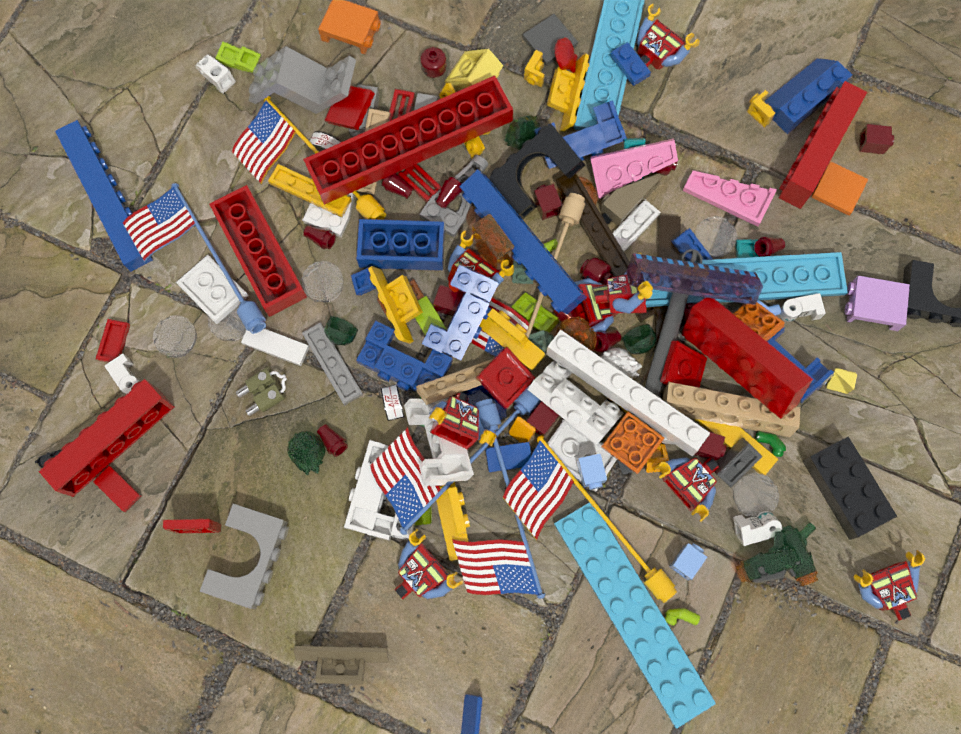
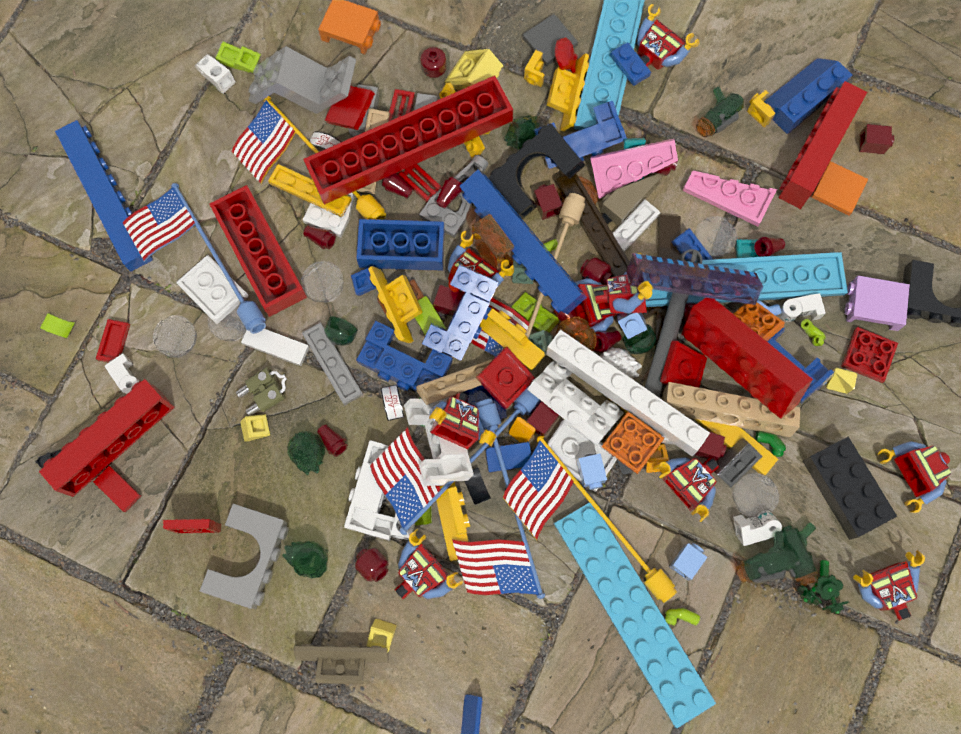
none -> lime sticker [40,313,75,338]
none -> light yellow slope [241,414,270,441]
none -> clear green hair [282,541,329,579]
none -> dark red head [355,548,389,582]
none -> light yellow slope [367,619,397,652]
none -> black sticker [465,468,491,505]
none -> light blue brick [617,313,647,339]
none -> clear green piece [696,87,744,138]
none -> dark green plant [797,560,849,614]
none -> lime arm [801,319,826,346]
none -> red tile [841,327,898,383]
none -> torso [876,441,951,513]

